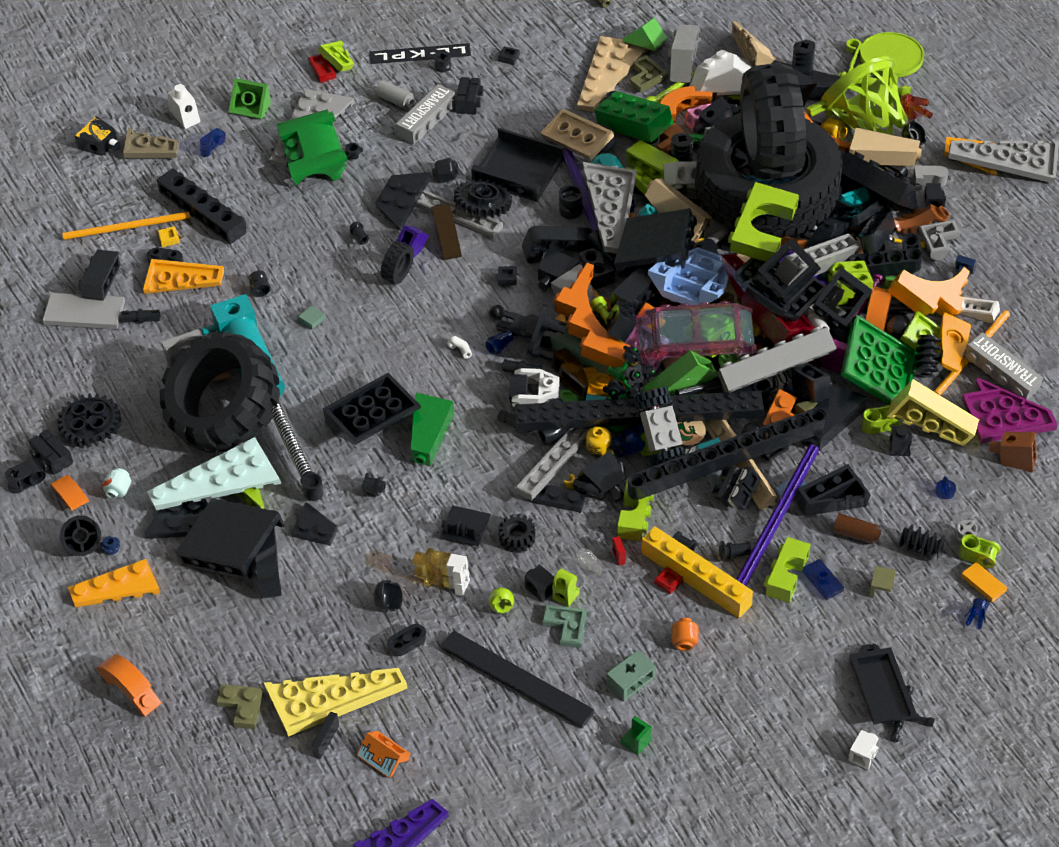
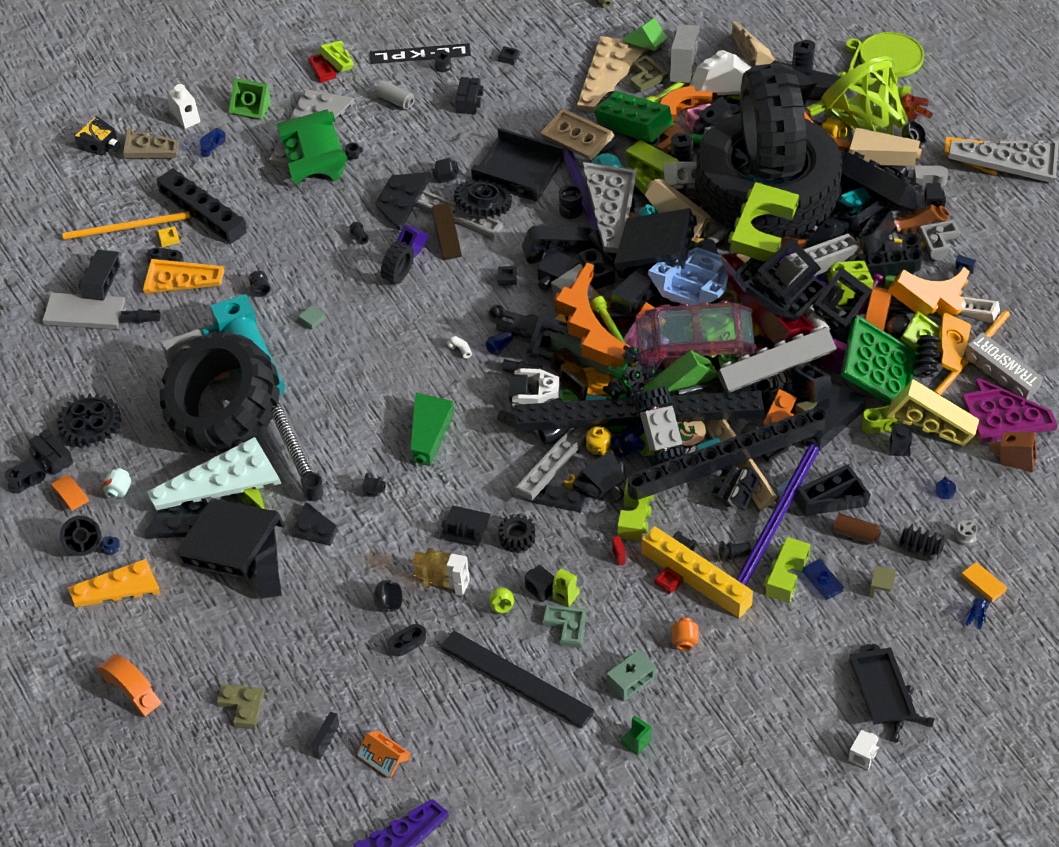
light yellow wing [264,668,408,737] -> none
black slope [323,373,421,445] -> none
light grey brick [396,84,456,145] -> none
clear cone [574,547,605,576] -> none
black brick [606,300,637,343] -> none
lime piece [958,534,1001,568] -> none

